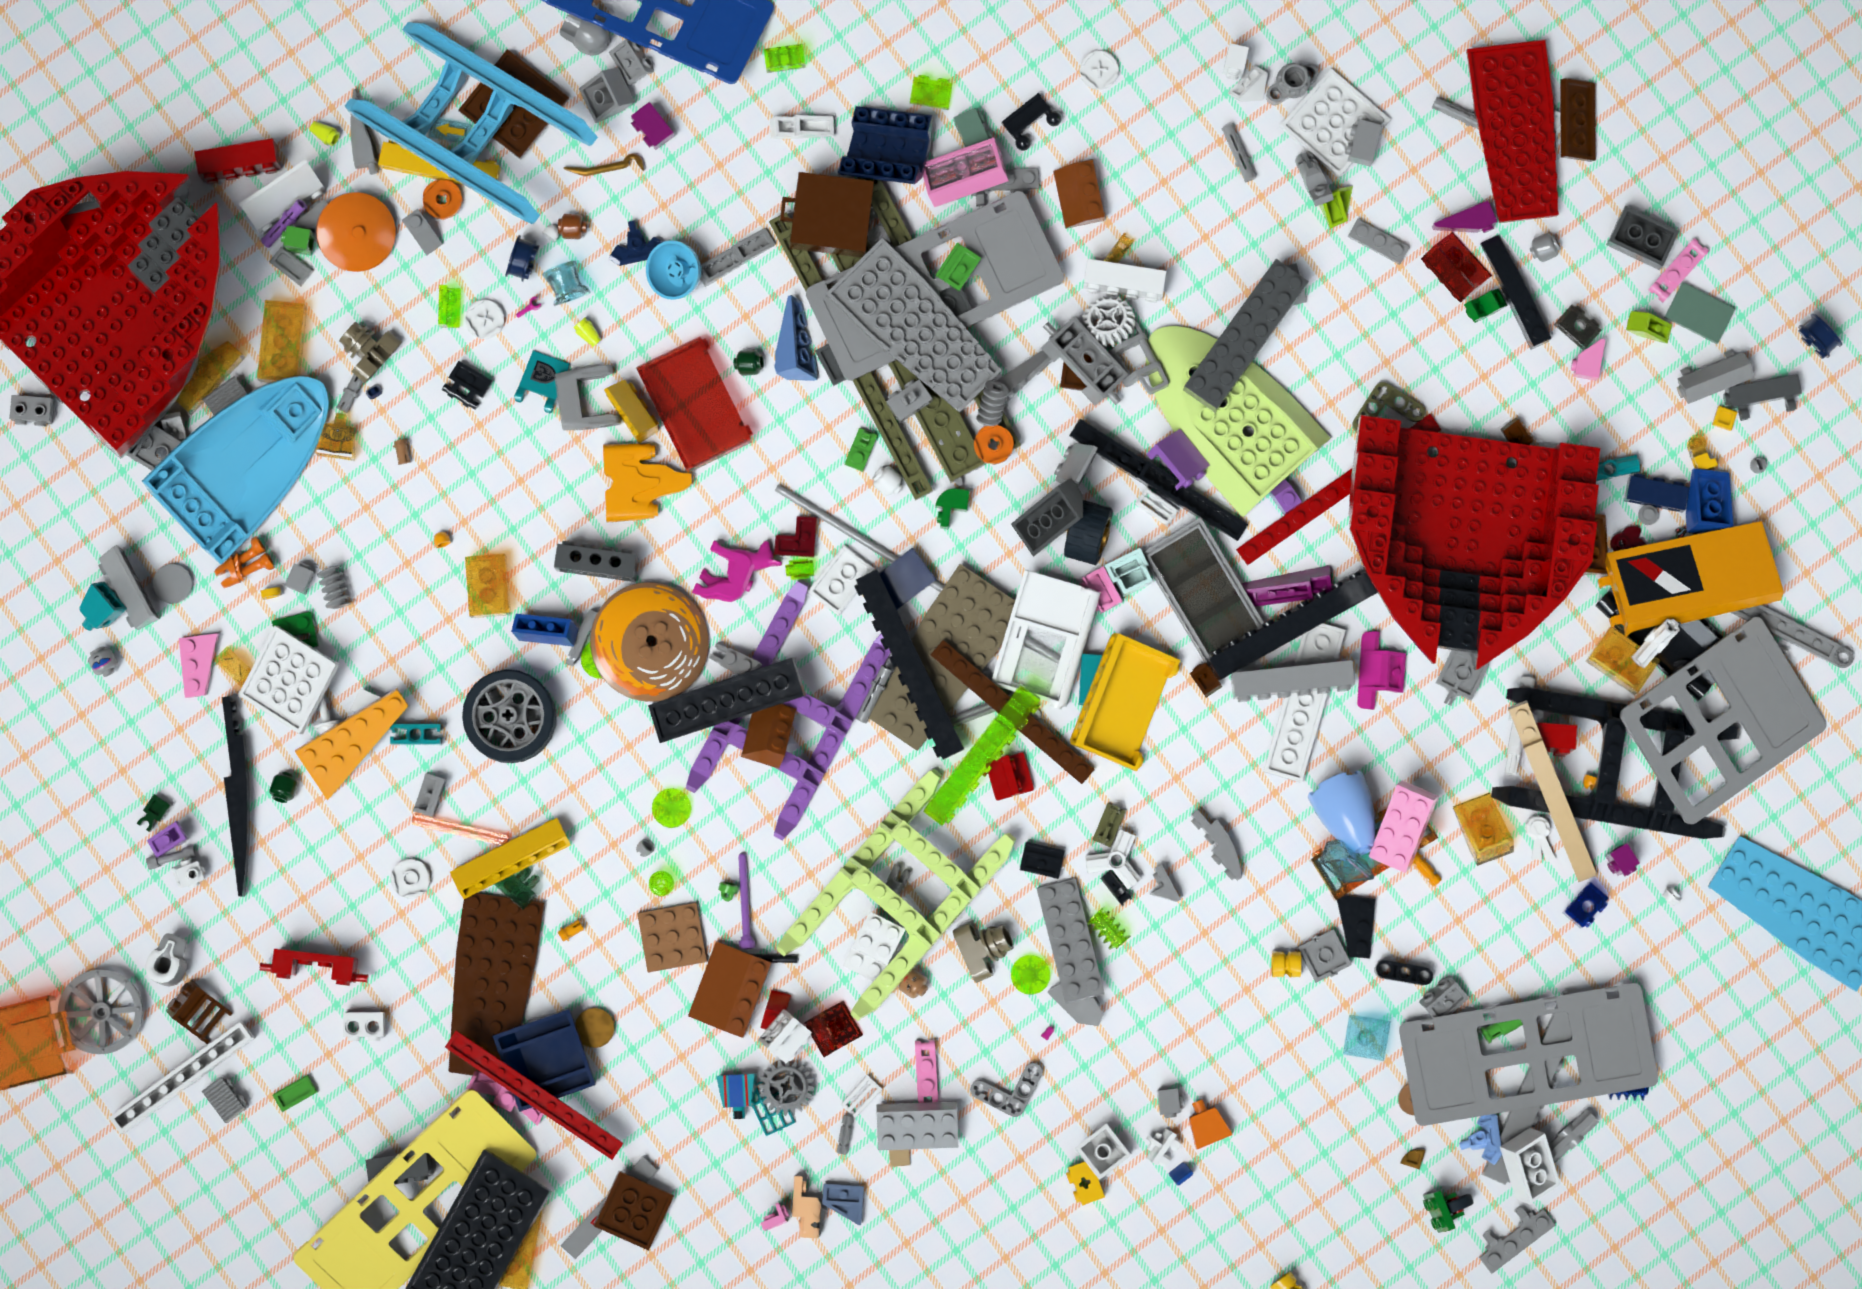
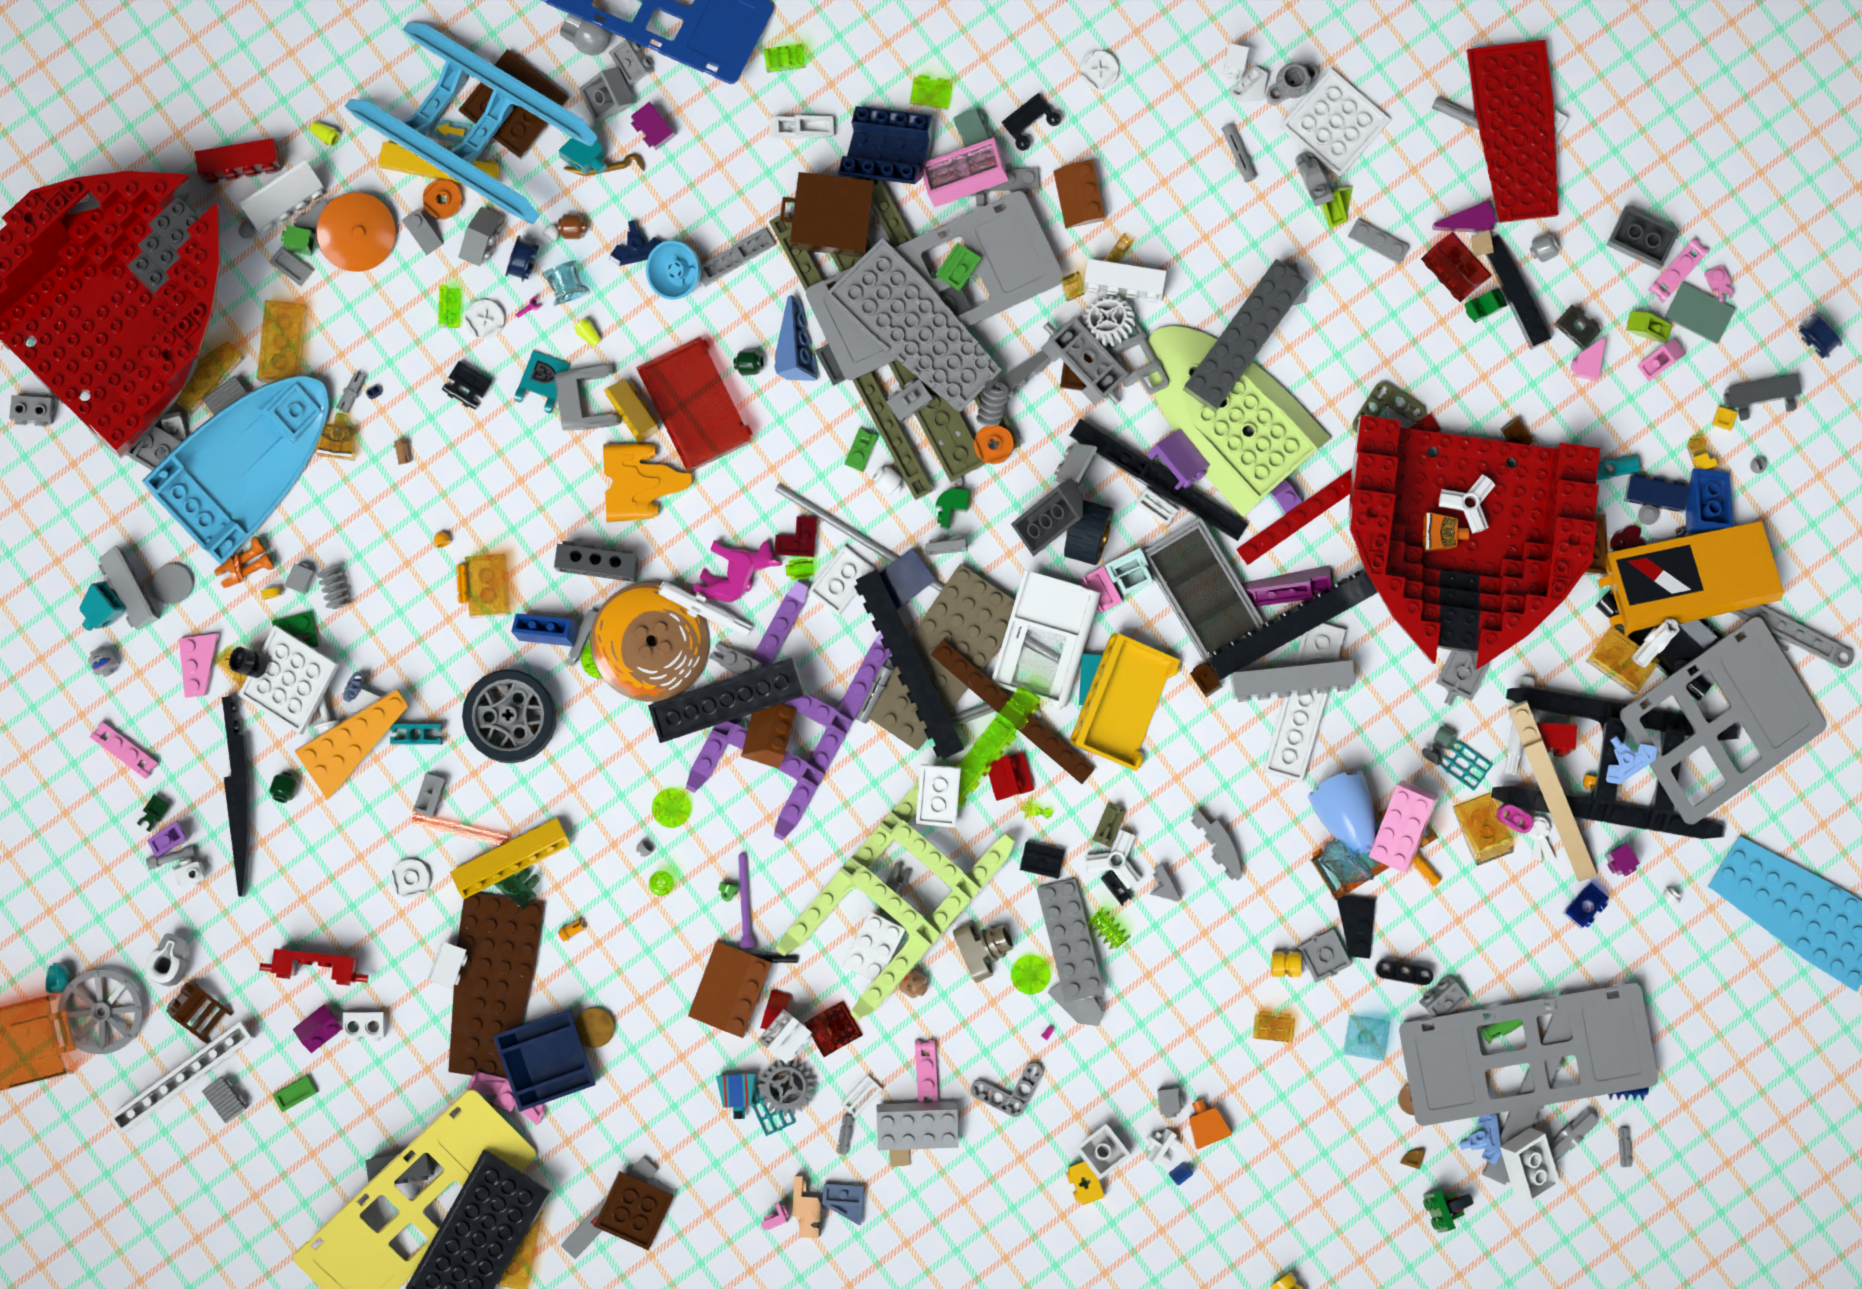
medium lavender pin [261,199,307,248] -> none
dark tan beam [339,322,402,383] -> none
light grey piece [350,89,379,175] -> none
red plate [445,1030,624,1160] -> none
medium nougat plate [637,903,707,973] -> none
light grey brick [1346,119,1382,167] -> none
dark pink plate [1357,631,1406,710] -> none
light grey hinge [1479,1207,1556,1274] -> none
reddish brown plate [1560,78,1596,162] -> none
light grey brick [1677,350,1754,404] -> none
none -> teal hair [45,963,70,993]
none -> bright pink plate [89,721,158,779]
none -> black wheel [229,647,267,678]
none -> light grey hinge [239,222,256,238]
none -> magenta brick [293,1004,343,1053]
none -> sand blue gear [343,672,363,702]
none -> white brick [427,942,468,988]
none -> light orange axle [456,564,469,604]
none -> light grey brick [458,207,503,267]
none -> teal torso [558,138,607,174]
none -> white piece [658,581,752,636]
none -> white tile [916,764,961,828]
none -> light grey plate [924,536,968,556]
none -> clear neon green piece [1020,800,1053,819]
none -> clear yellow tile [1060,271,1085,301]
none -> clear yellow brick [1252,1011,1295,1043]
none -> torso [1422,512,1469,553]
none -> leg [1422,726,1457,766]
none -> white piece [1438,474,1496,534]
none -> teal window [1440,741,1492,791]
none -> tan slope [1471,230,1494,256]
none -> dark pink plate [1497,804,1533,833]
none -> light blue piece [1606,736,1657,784]
none -> light grey axle [1618,1128,1632,1167]
none -> bright pink slope [1637,338,1686,381]
none -> bright pink plate [1704,265,1733,303]

